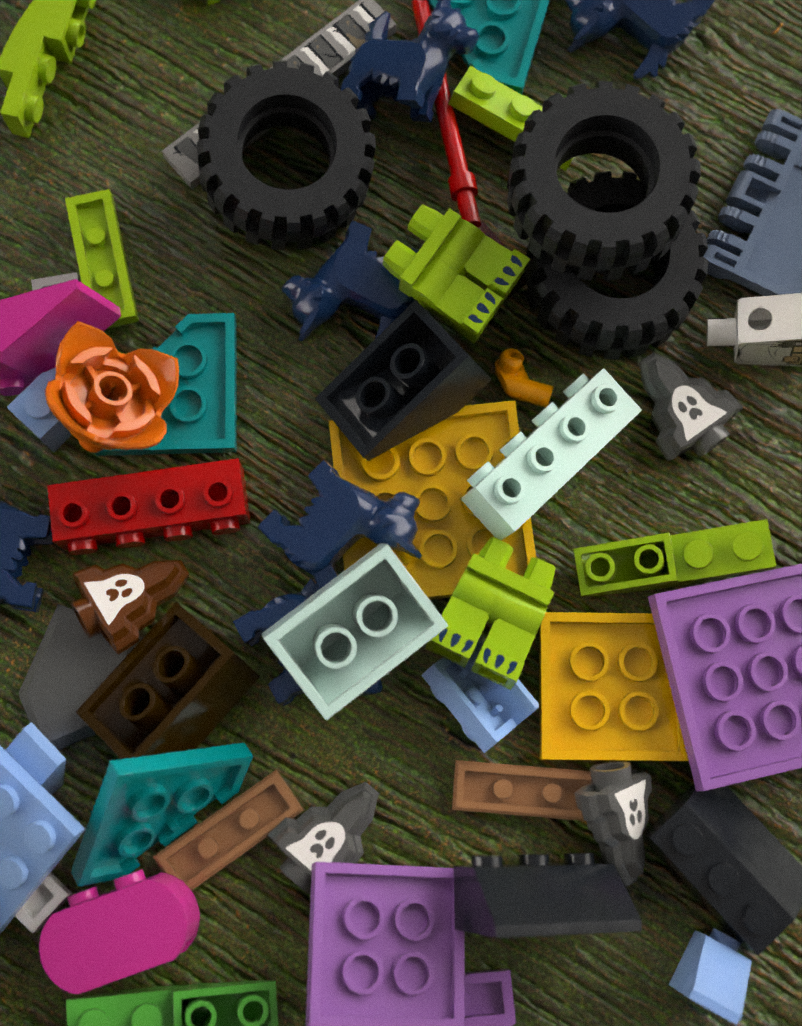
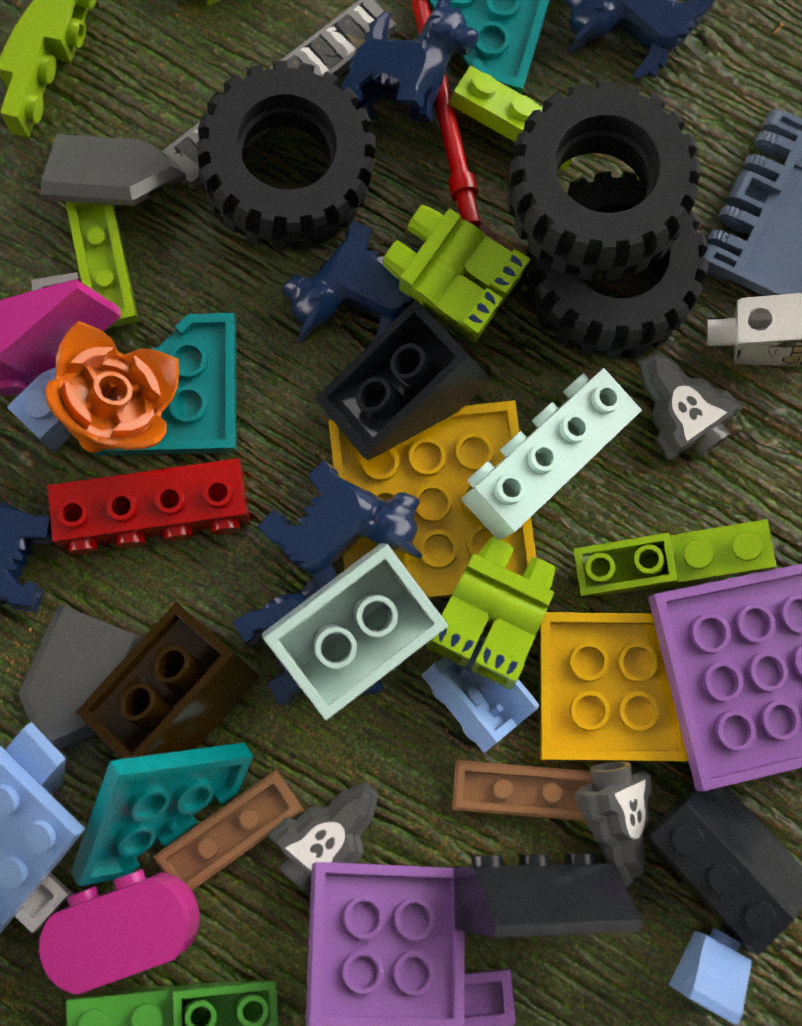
reddish brown rock [71,560,189,655] -> none
light orange arm [495,348,553,408] -> none
none -> dark grey tile [40,134,186,206]

